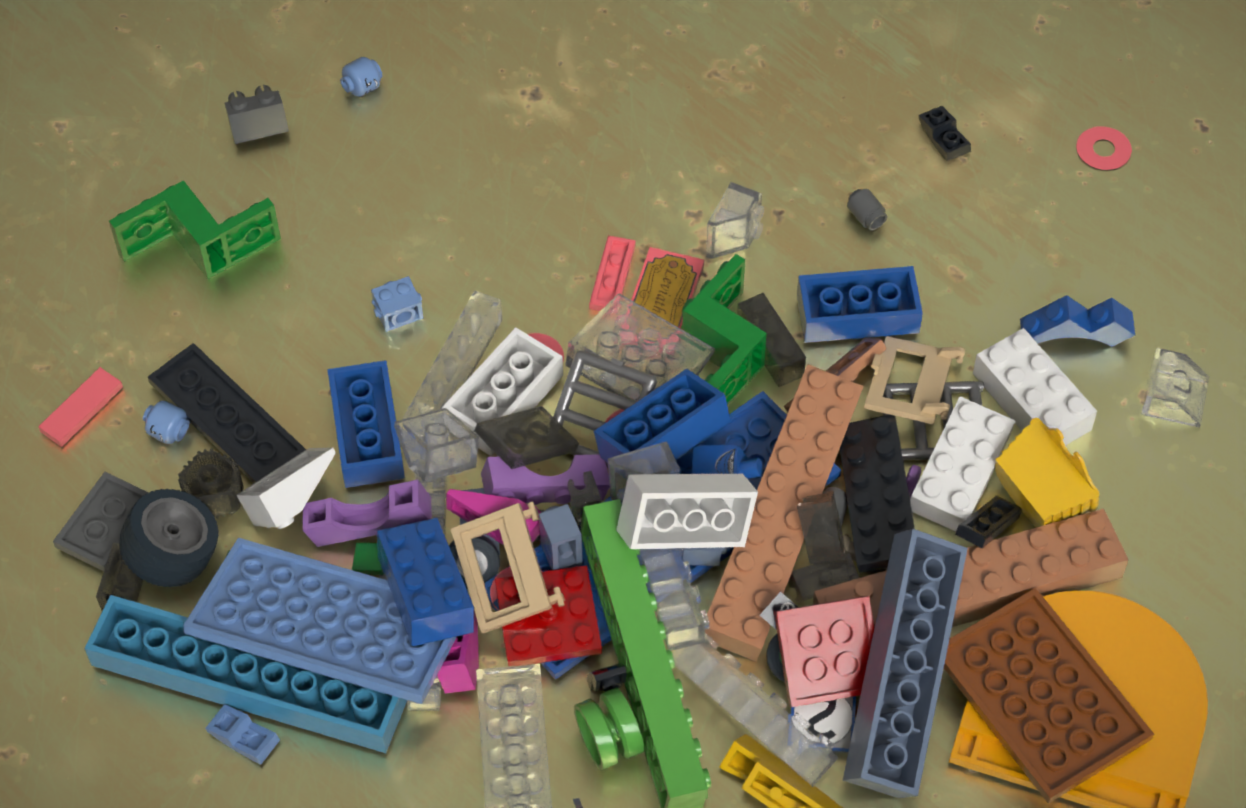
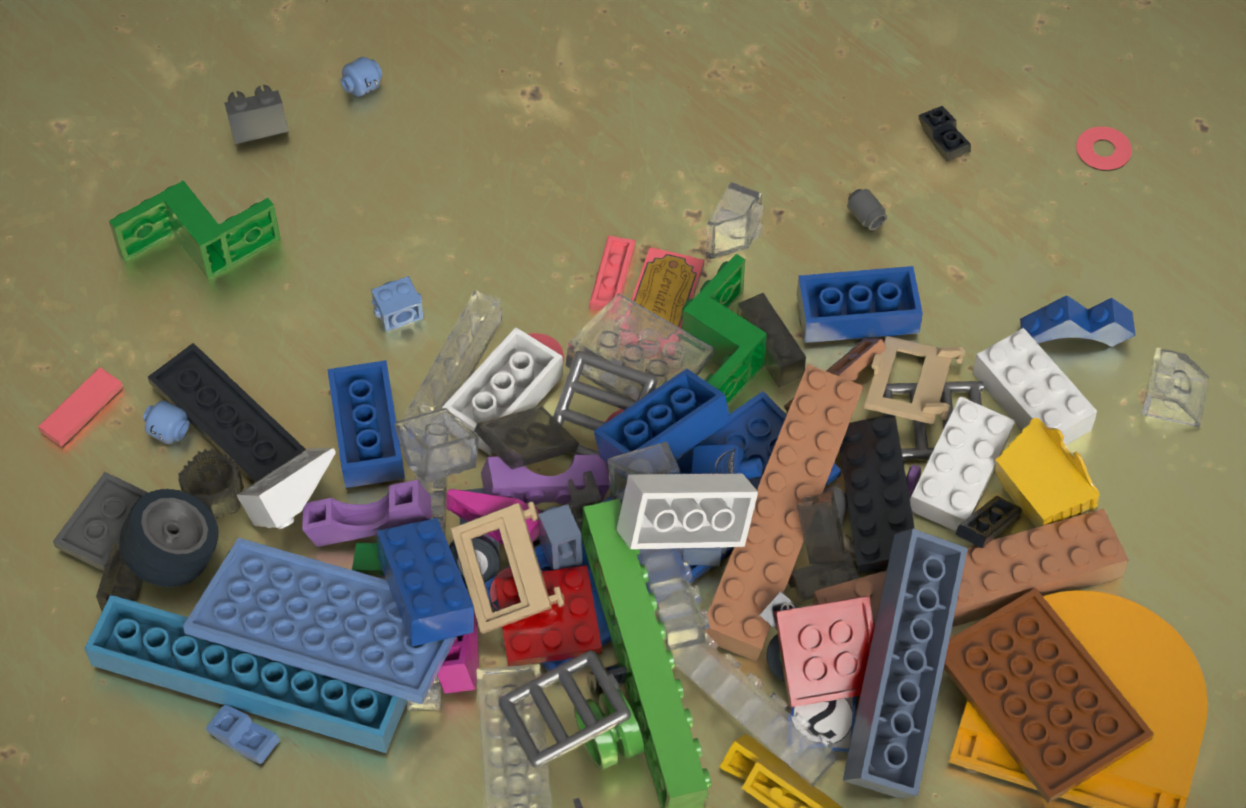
none -> flat silver bar [498,650,631,768]

